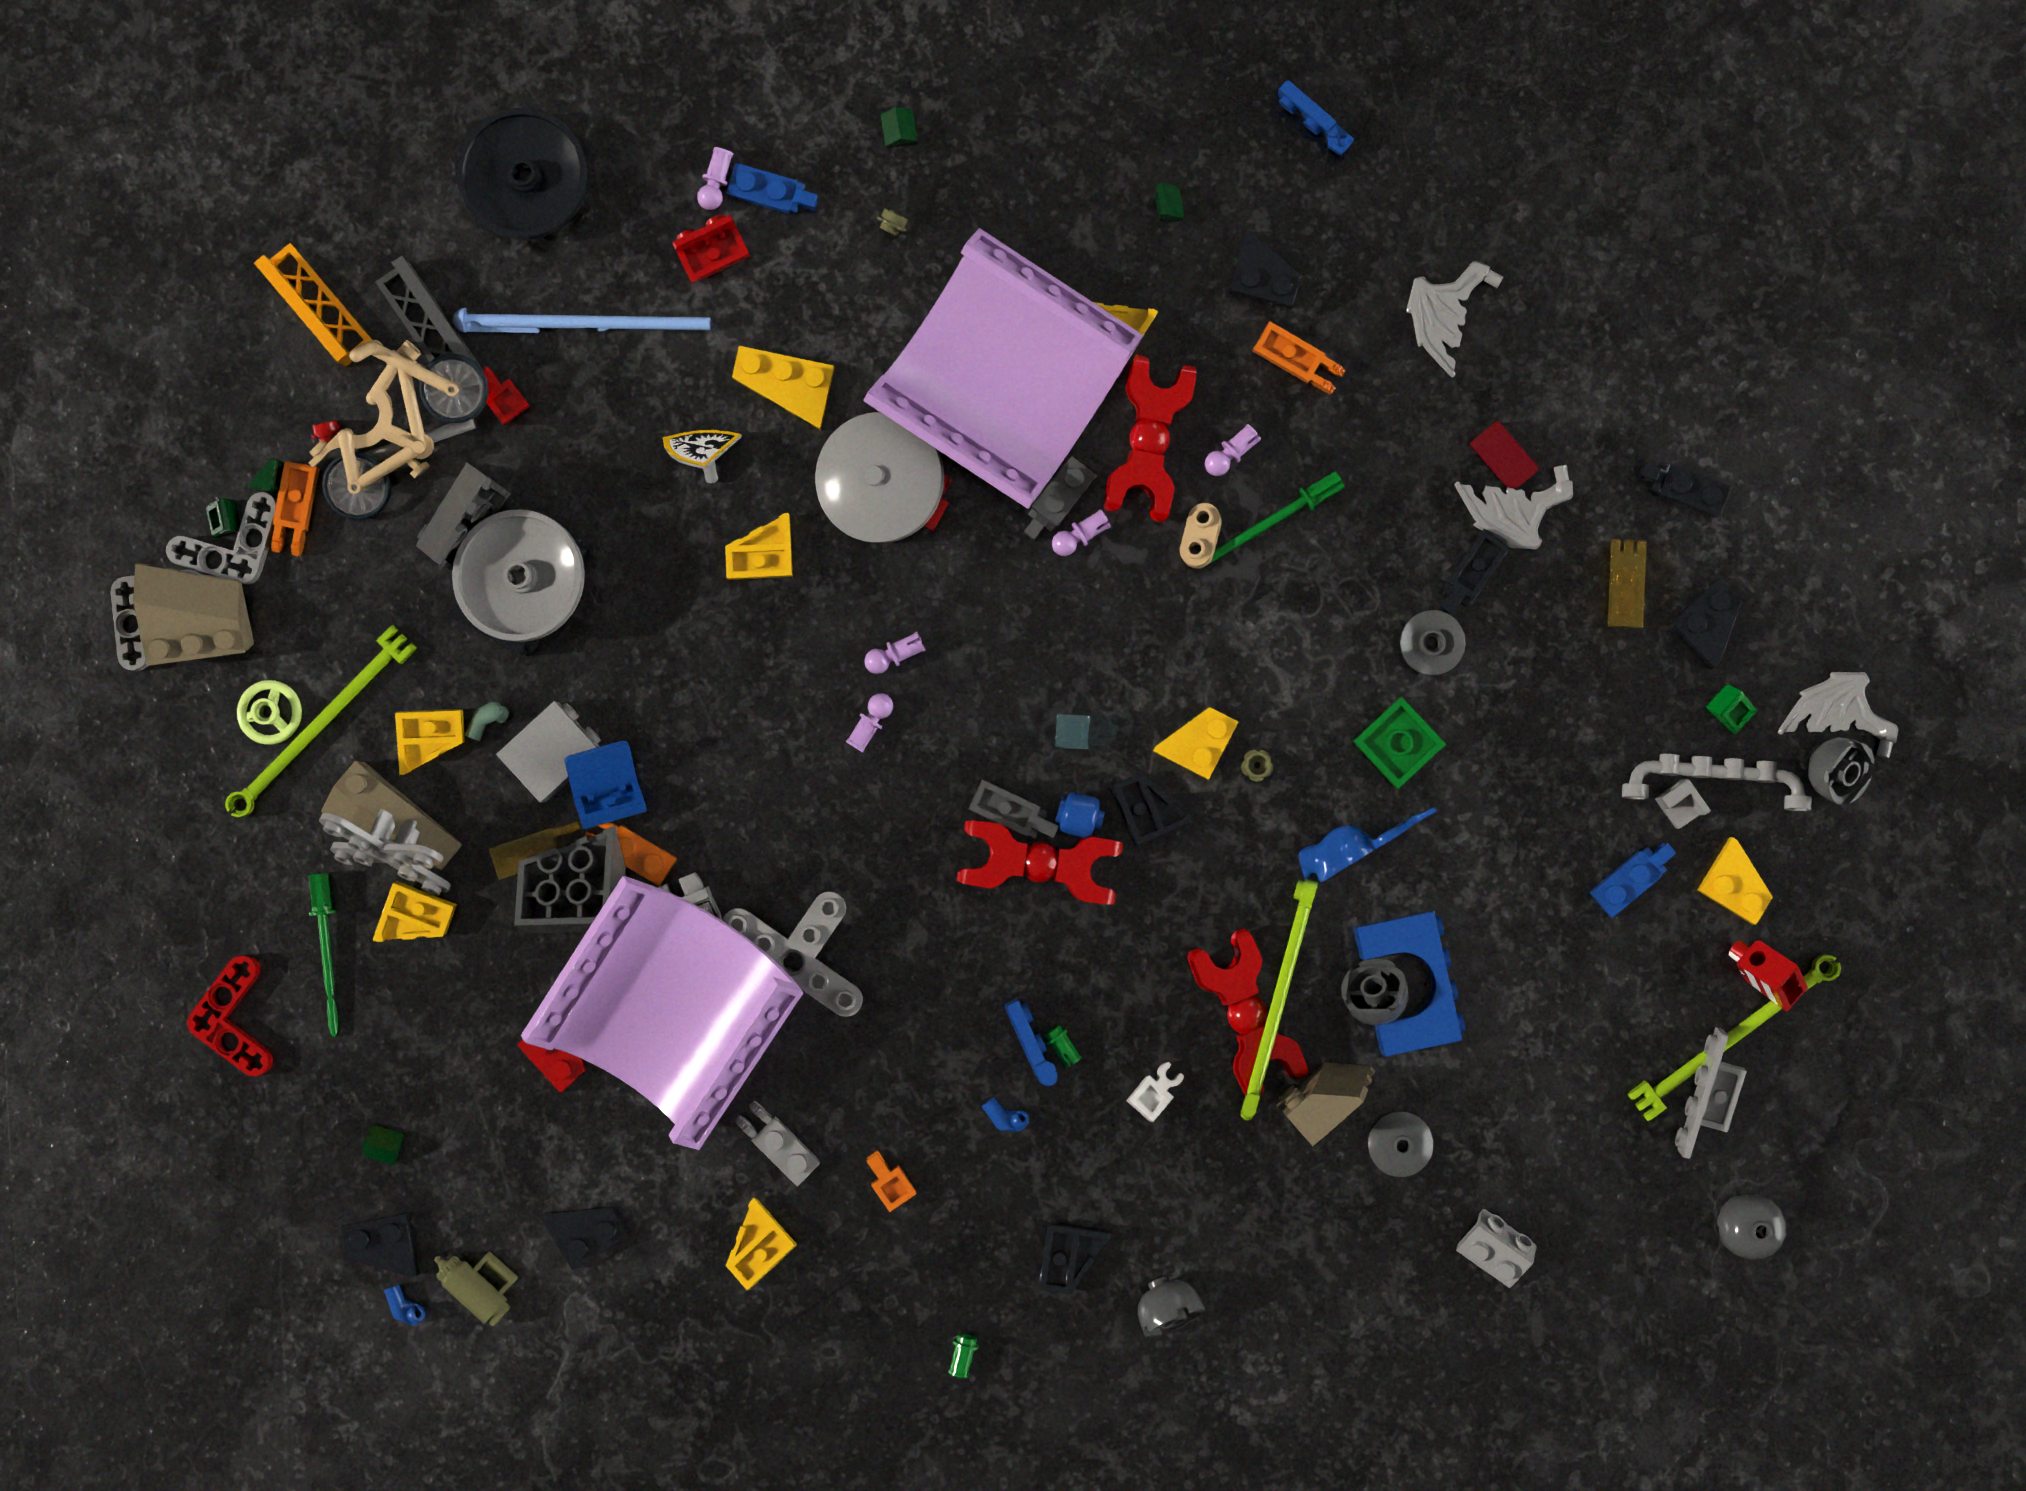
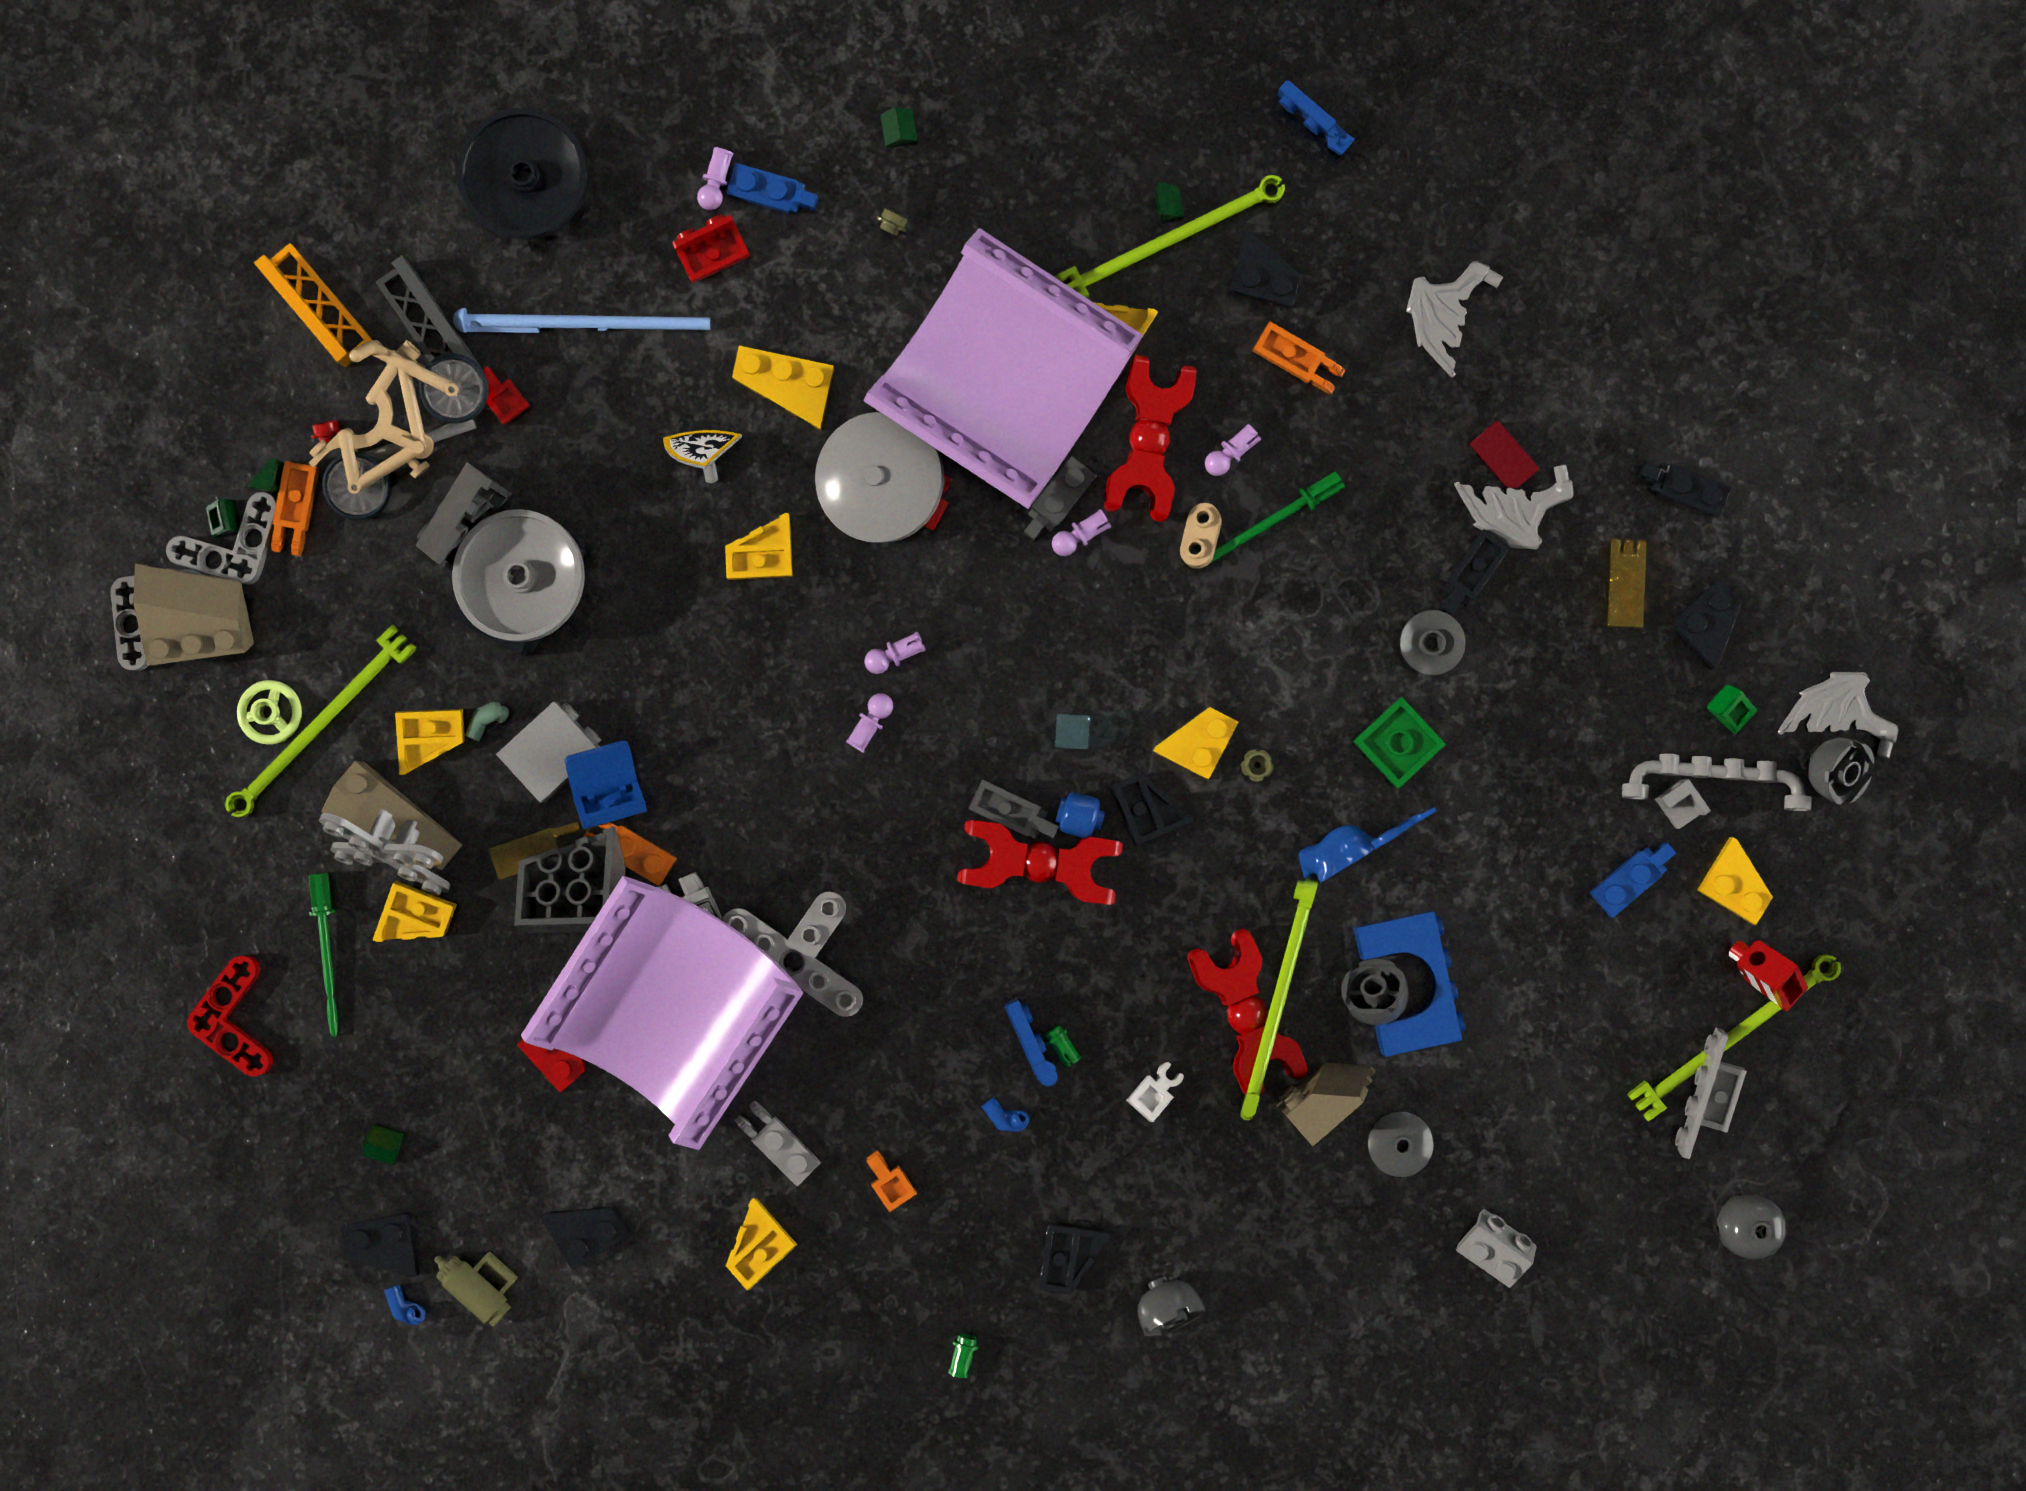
none -> lime hinge [1055,175,1285,298]

